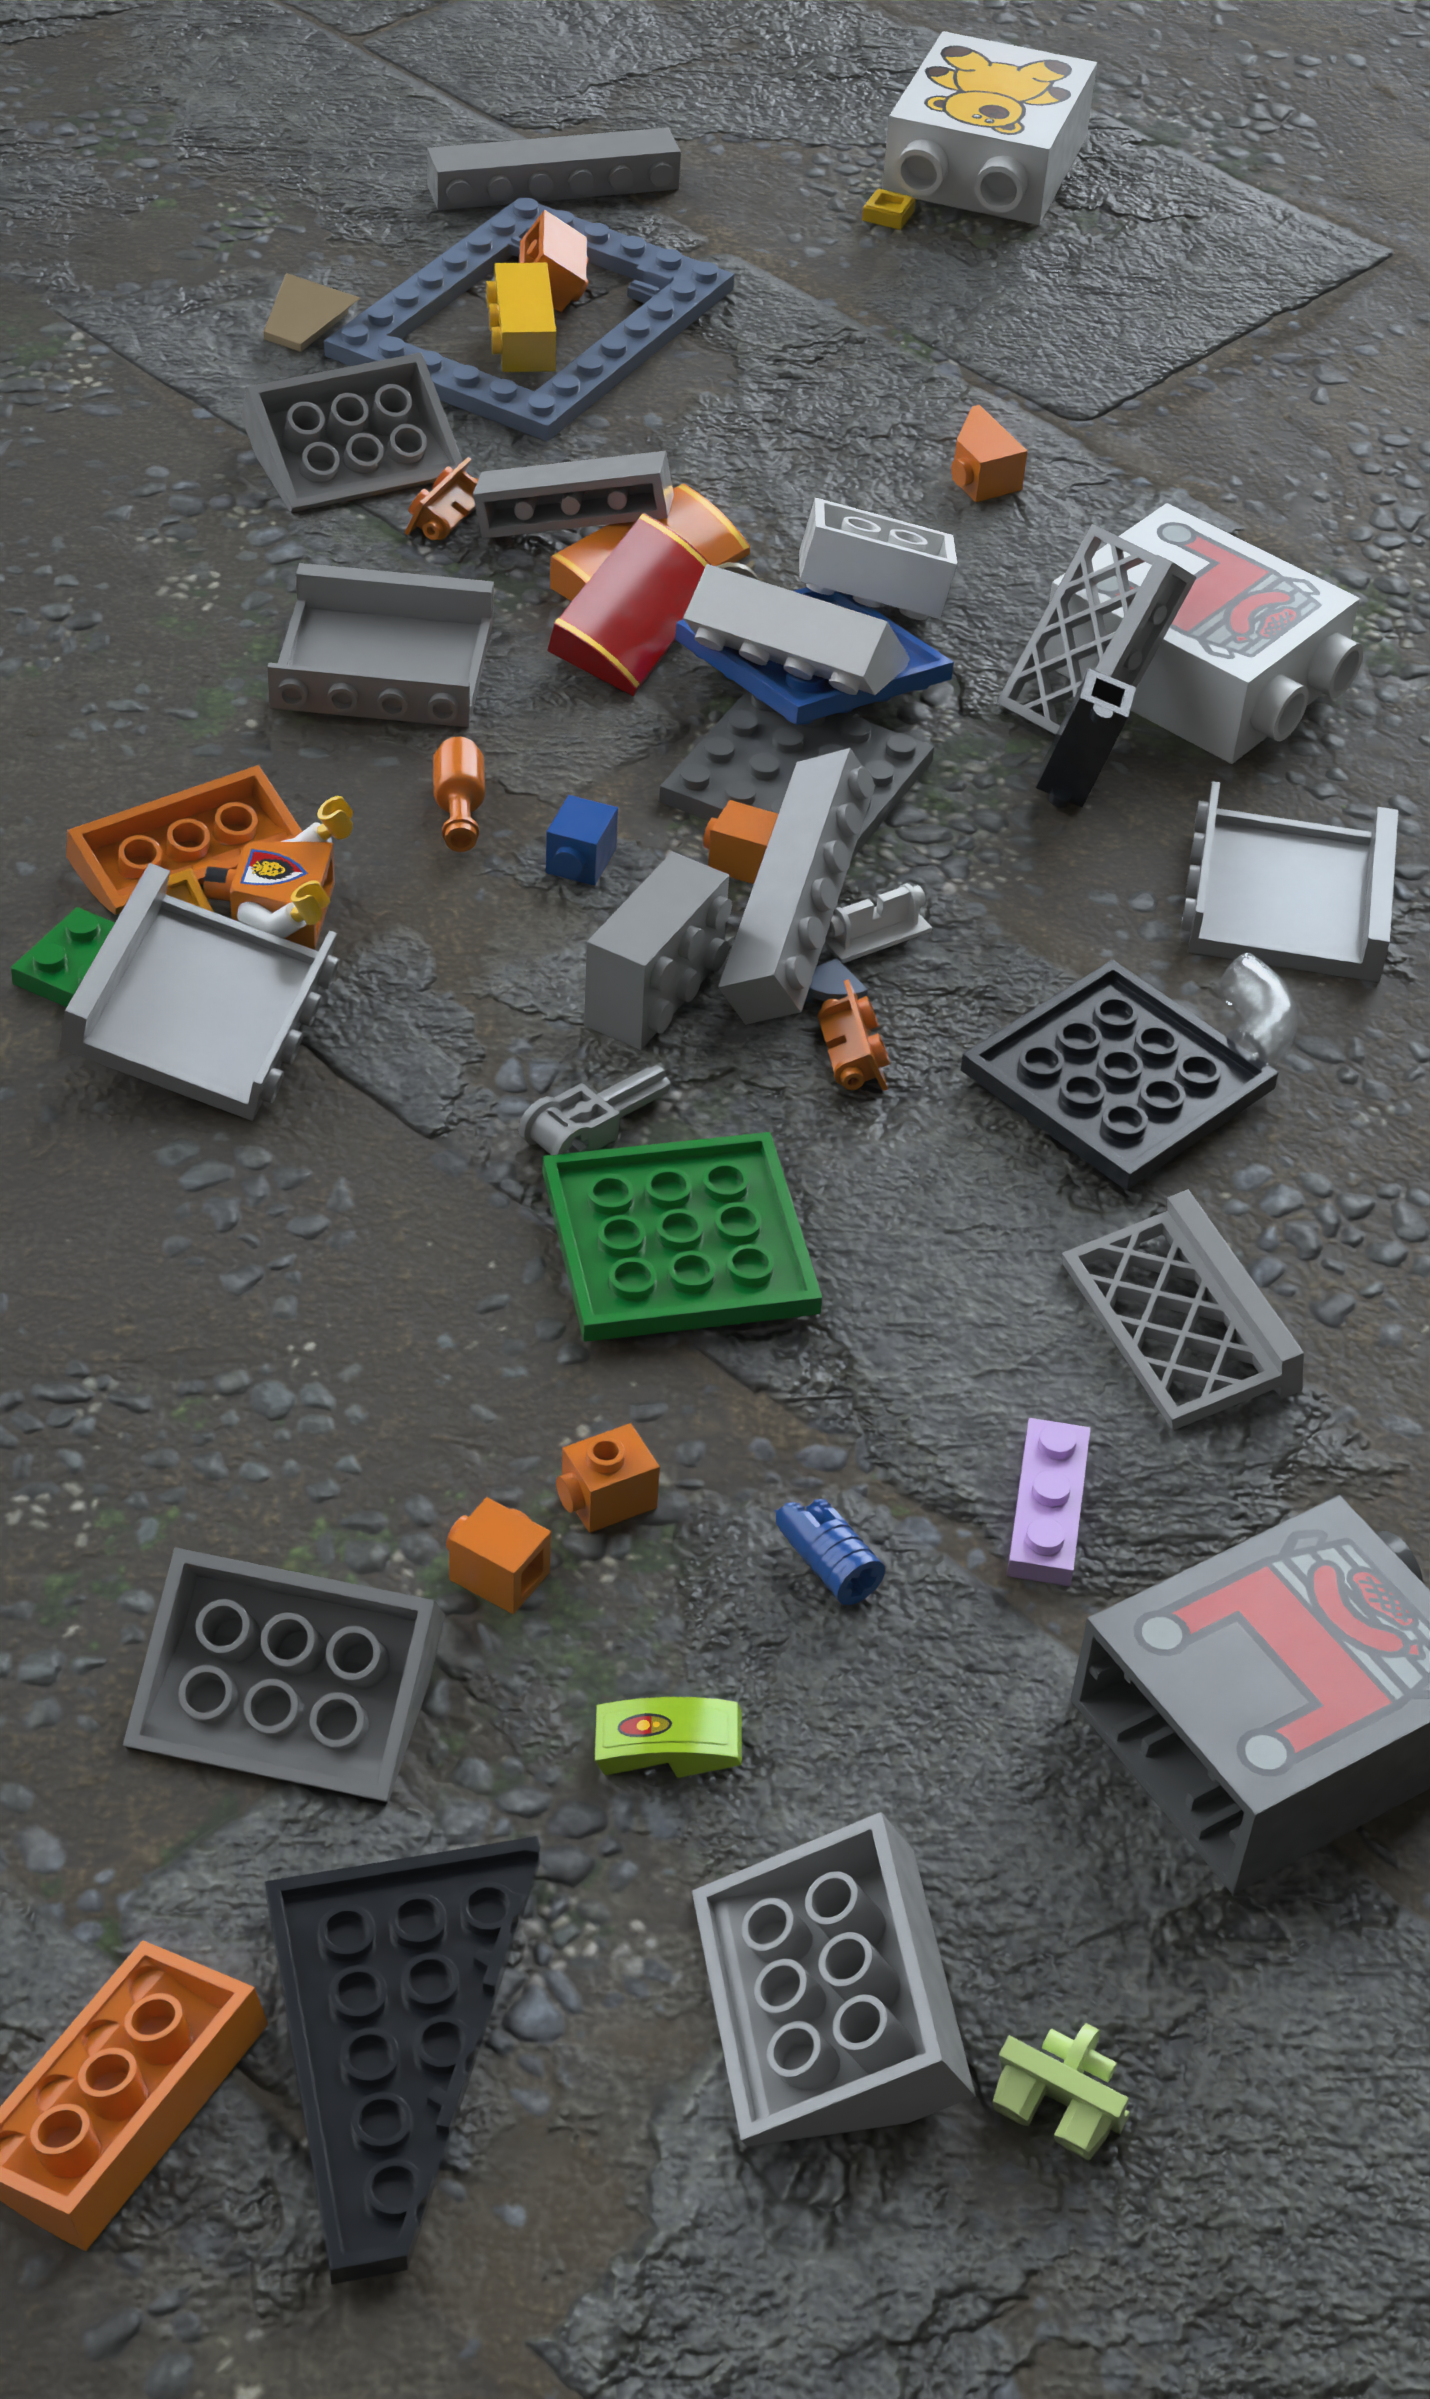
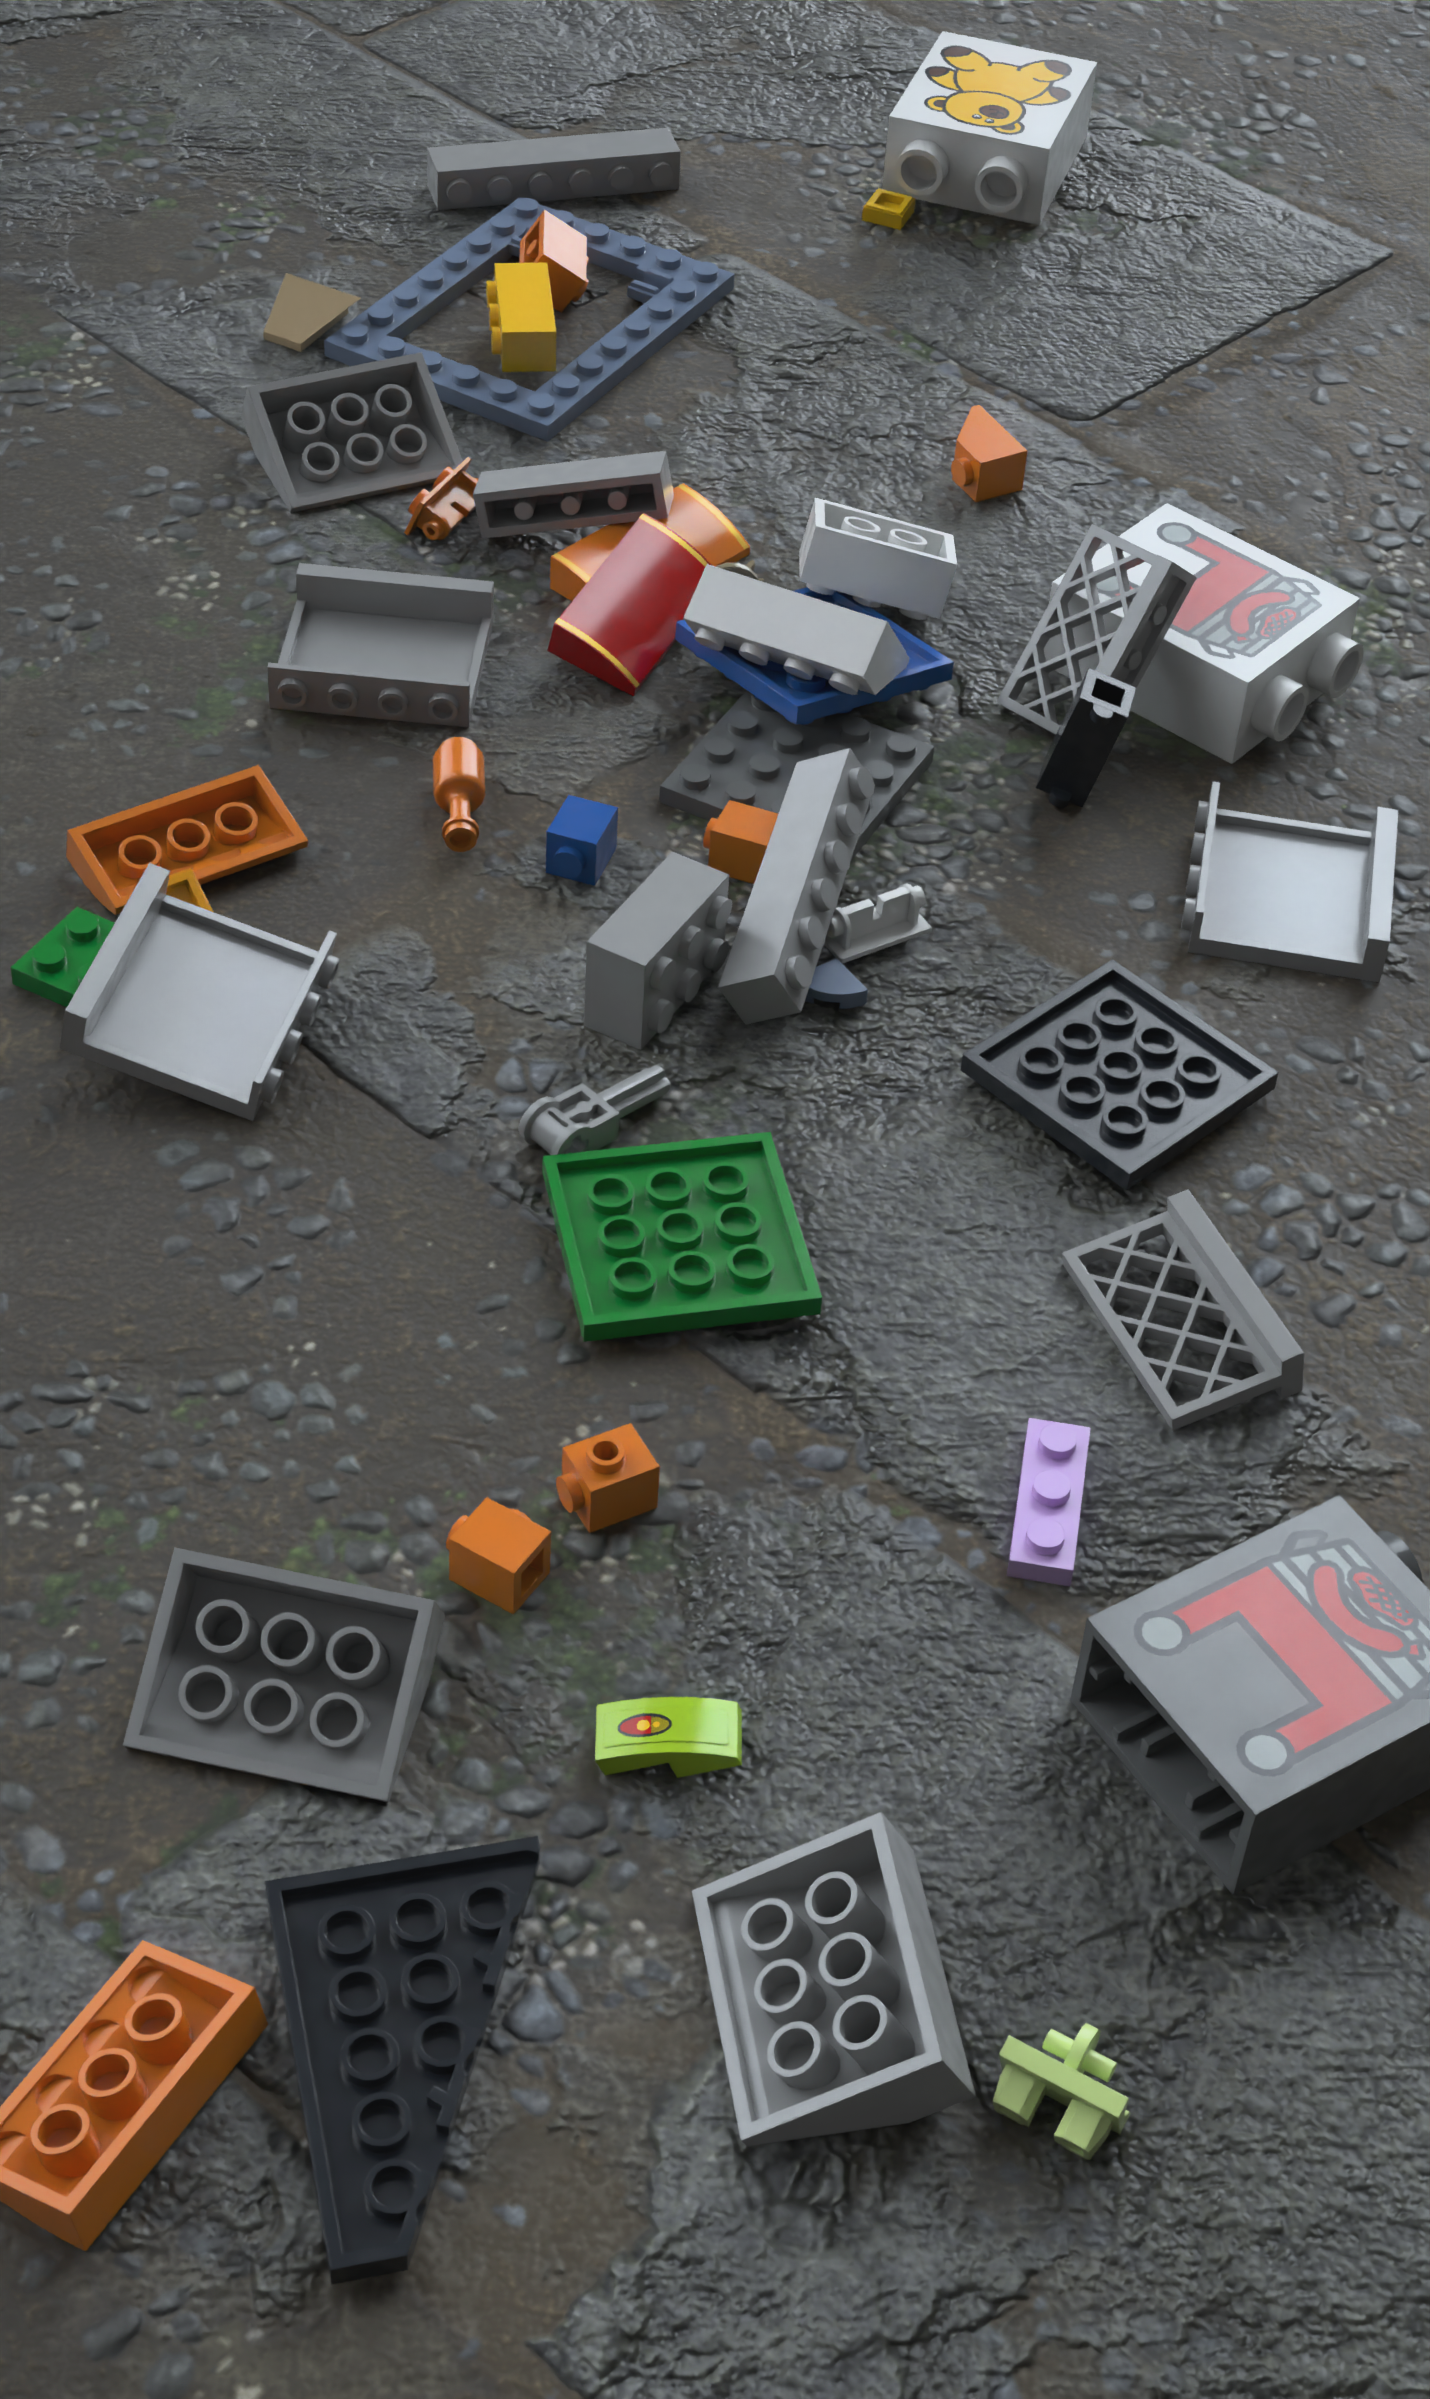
torso [203,796,353,950] -> none
blue hinge [775,1499,885,1605] -> none
orange hinge [818,979,891,1091] -> none
clear cylinder [1218,953,1299,1069] -> none

